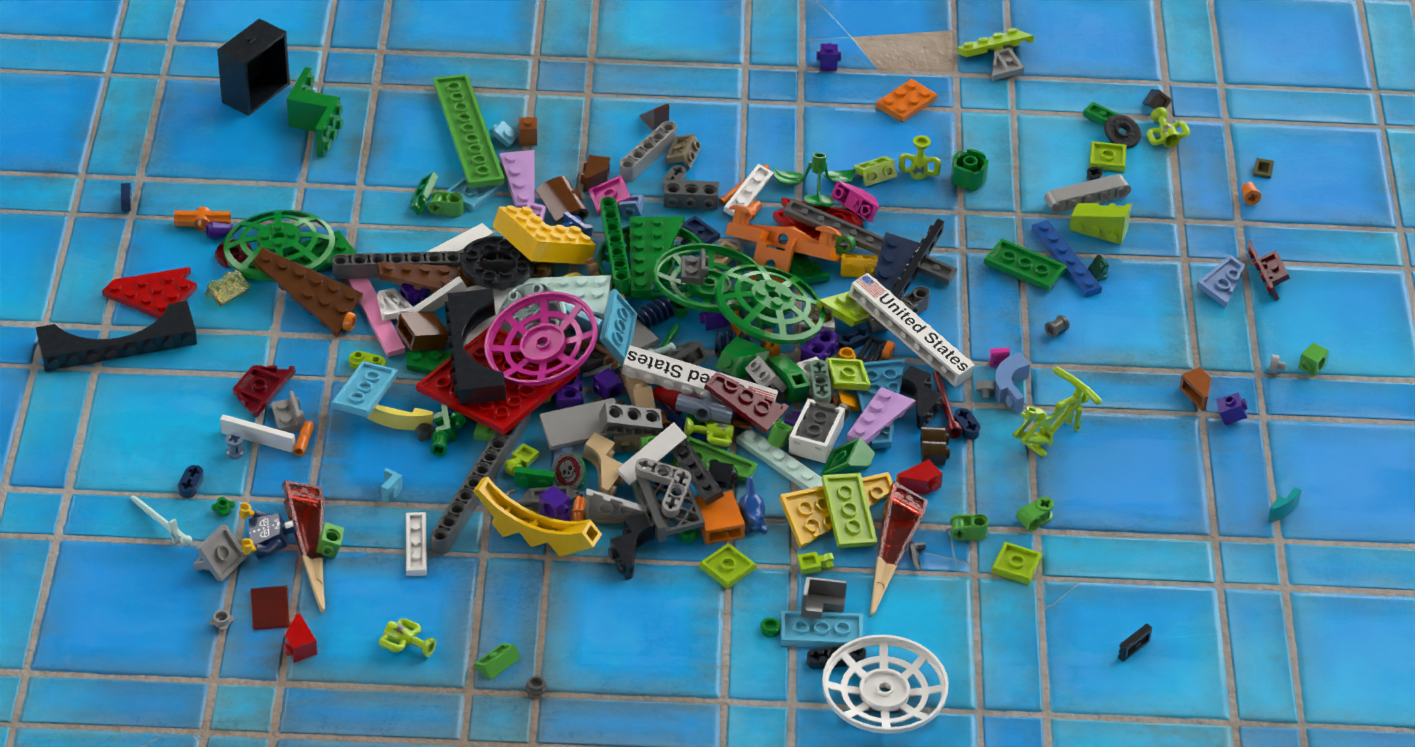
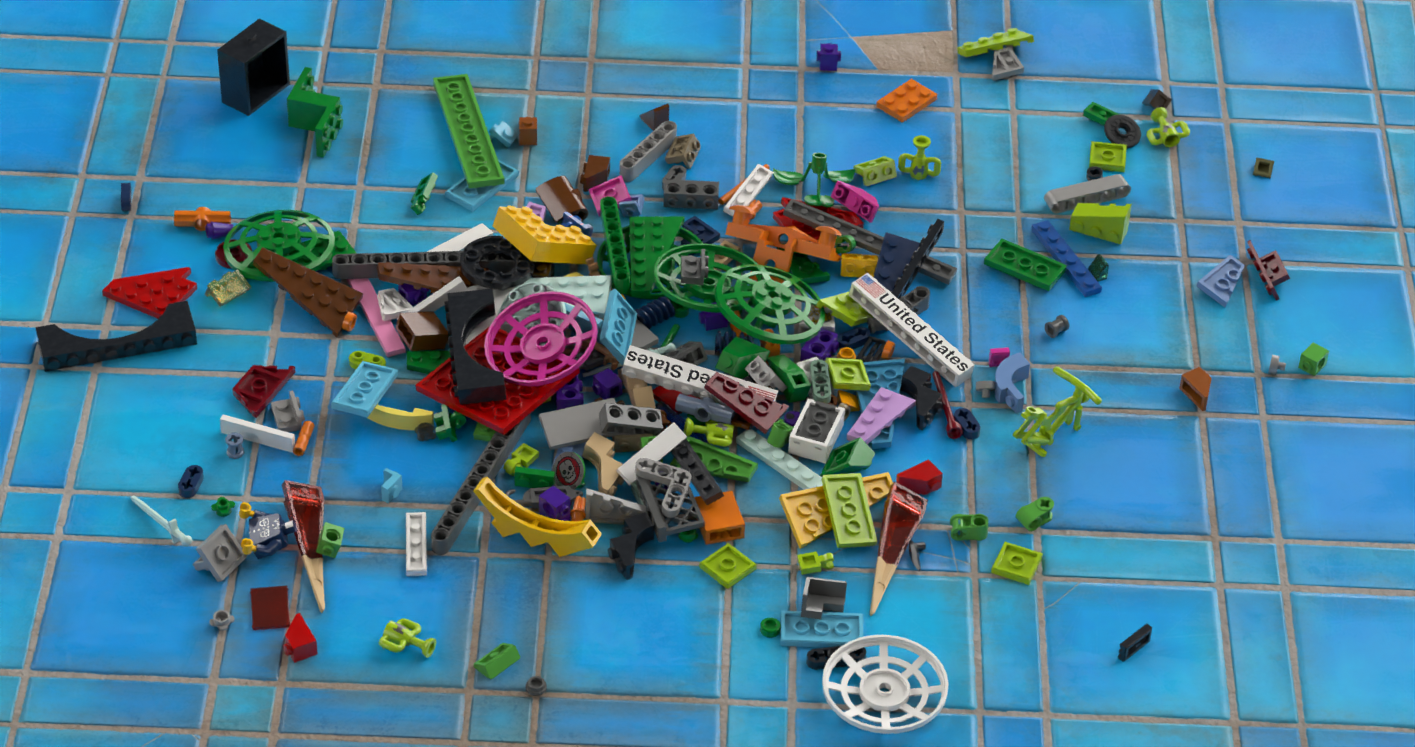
bright green piece [427,190,464,217] -> none
green bush [430,430,449,456] -> none
lavender wing [499,150,535,208] -> none
black brick [709,461,738,492] -> none
blue animal [738,476,768,535] -> none
dark brown brick [920,426,950,465] -> none
green brick [951,149,988,191] -> none
dark purple brick [1217,392,1249,425] -> none
orange bush [1241,182,1261,205] -> none
teal slope [1268,487,1302,523] -> none

